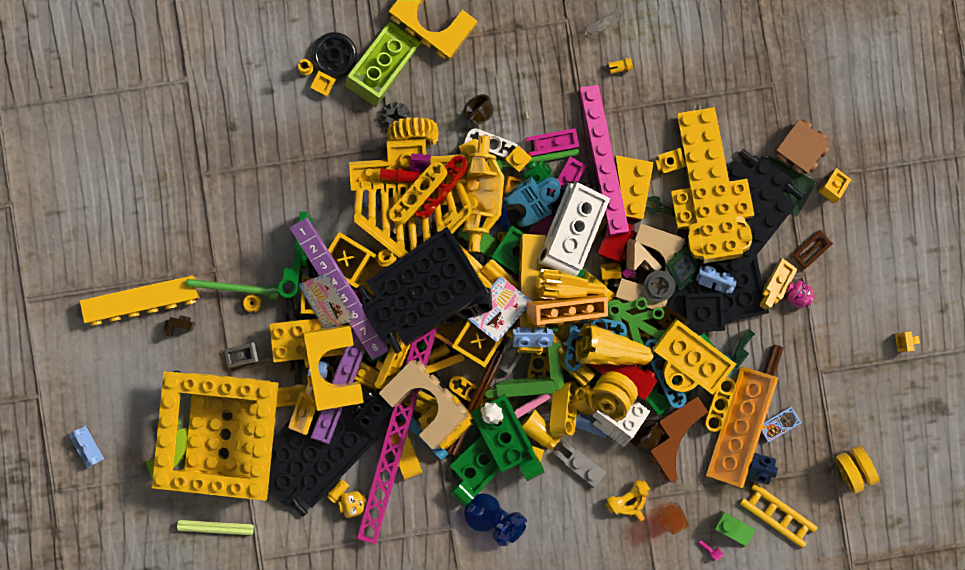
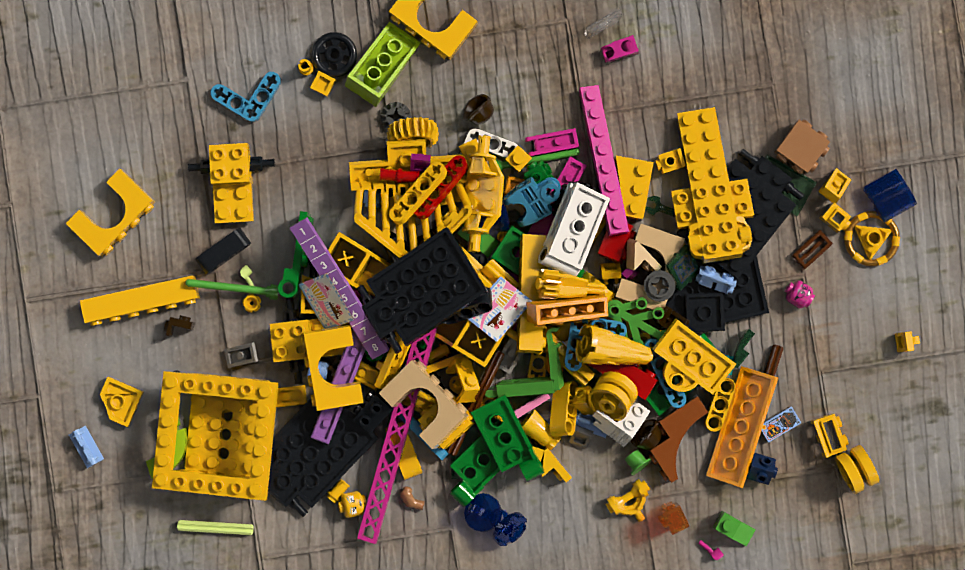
yellow hinge [288,383,316,435] -> none
yellow plate [377,249,397,268] -> none
white piece [481,402,503,424] -> none
light blue hinge [512,327,554,347] -> none
light grey hinge [554,440,607,487] -> none
yellow pin [608,57,633,74] -> none
yellow bar [739,482,818,549] -> none
yellow hinge [759,258,797,310] -> none
none -> yellow arch [66,168,155,256]
none -> yellow plate [100,377,144,427]
none -> yellow piece [188,143,275,224]
none -> black beam [195,228,251,275]
none -> dark azure beam [211,72,281,122]
none -> yellowish green hand [240,265,254,286]
none -> medium nougat arm [400,486,425,510]
none -> yellow window [446,357,480,403]
none -> yellow slope [541,448,572,482]
none -> flat silver plate [569,425,594,449]
none -> dark pink leg [601,35,639,63]
none -> bright green piece [625,450,651,475]
none -> yellow window [810,413,849,458]
none -> yellow window [819,202,851,232]
none -> yellow piece [844,211,900,266]
none -> clear blue slope [863,169,917,223]

